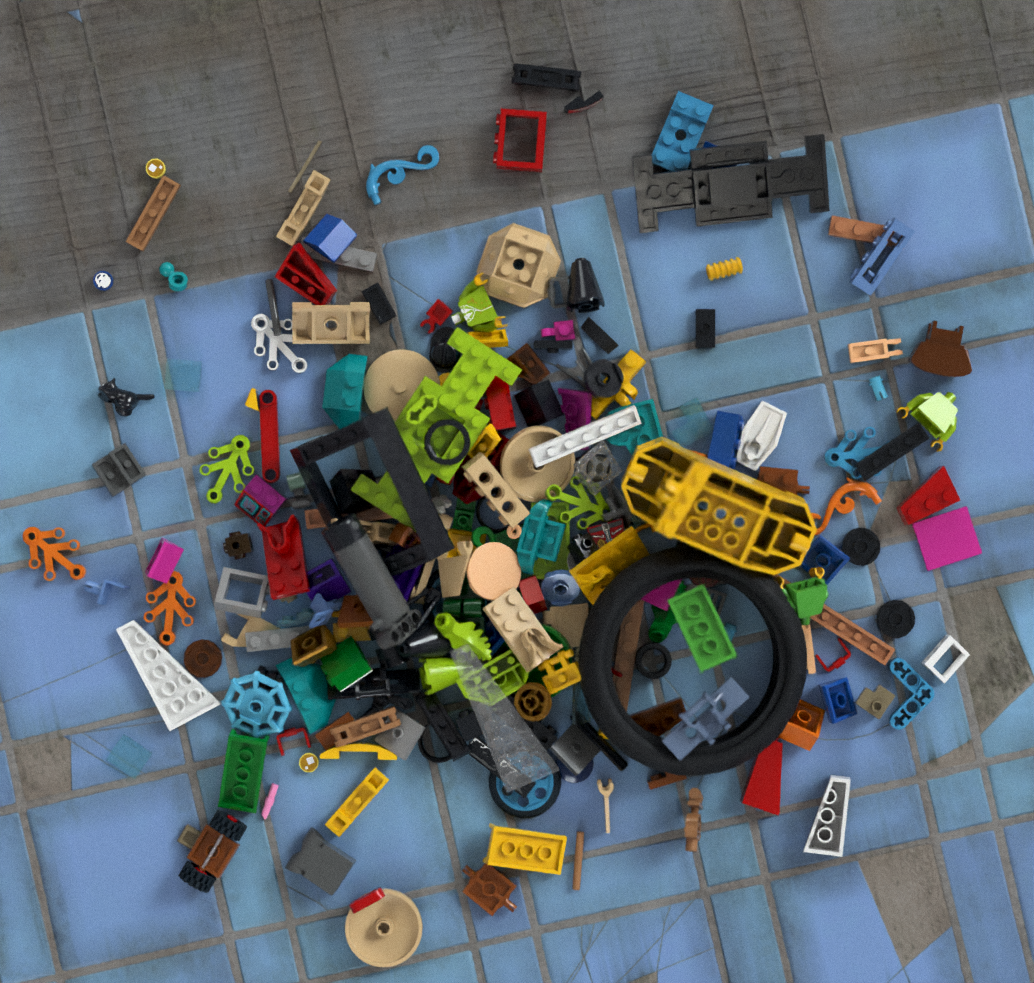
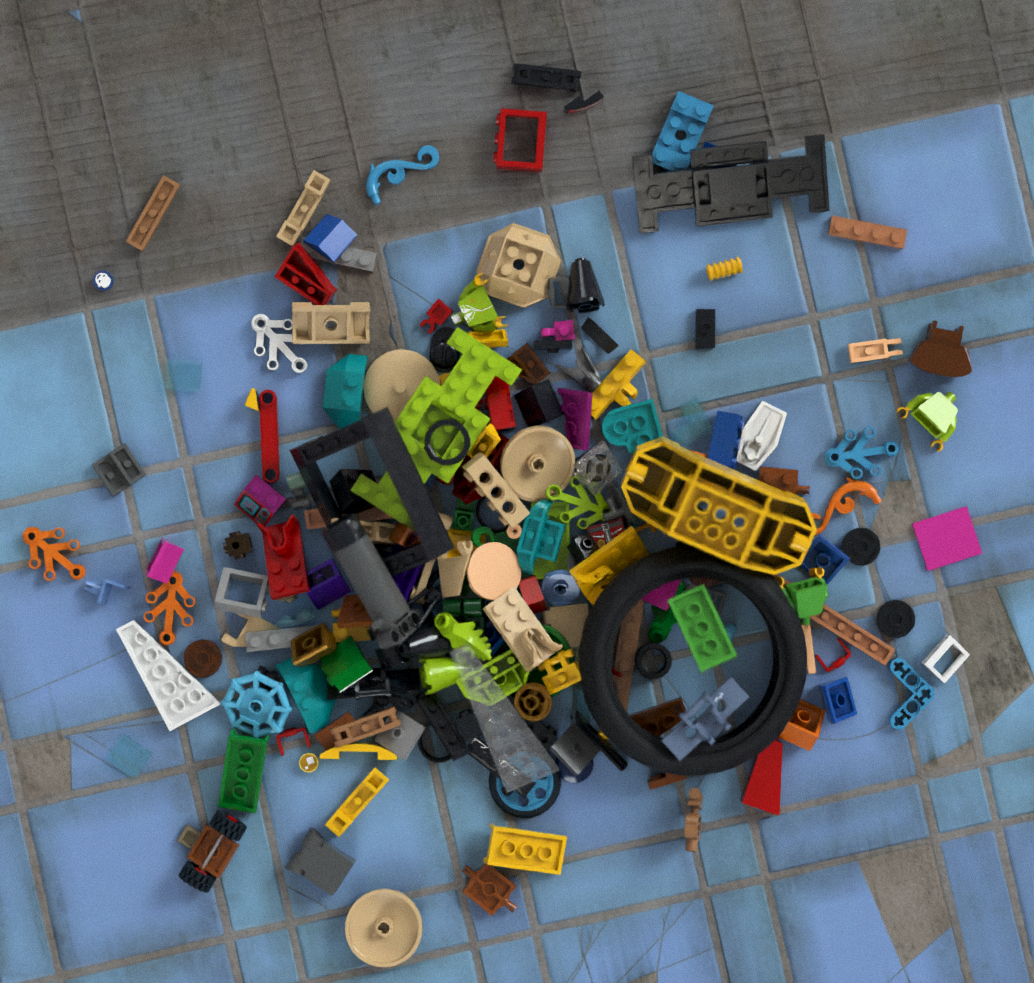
black animal [98,378,155,417] -> none
tile [146,159,166,179] -> none
teal plate [159,262,188,292] -> none
lime plant [199,435,255,503] -> none
bright pink piece [261,783,279,819] -> none
dark grey bar [265,279,282,336] -> none
dark tan piece [288,140,322,193] -> none
medium blue bracket [309,593,341,628] -> none
red beam [349,887,386,914] -> none
black plate [361,282,397,325] -> none
lime beam [405,393,438,425] -> none
white plant [432,495,452,514] -> none
white tile [528,405,642,468] -> none
medium nougat bar [572,831,584,890] -> none
black plate [584,359,623,398] -> none
tan flag [597,778,614,833] -> none
yellow plate [653,459,713,539] -> none
white wedge [803,775,851,857] -> none
medium blue brick [850,217,915,296] -> none
black tile [854,422,929,481] -> none
dark tan brick [854,684,895,719] -> none
medium azure pin [869,375,888,401] -> none
red wedge [896,466,960,525] -> none

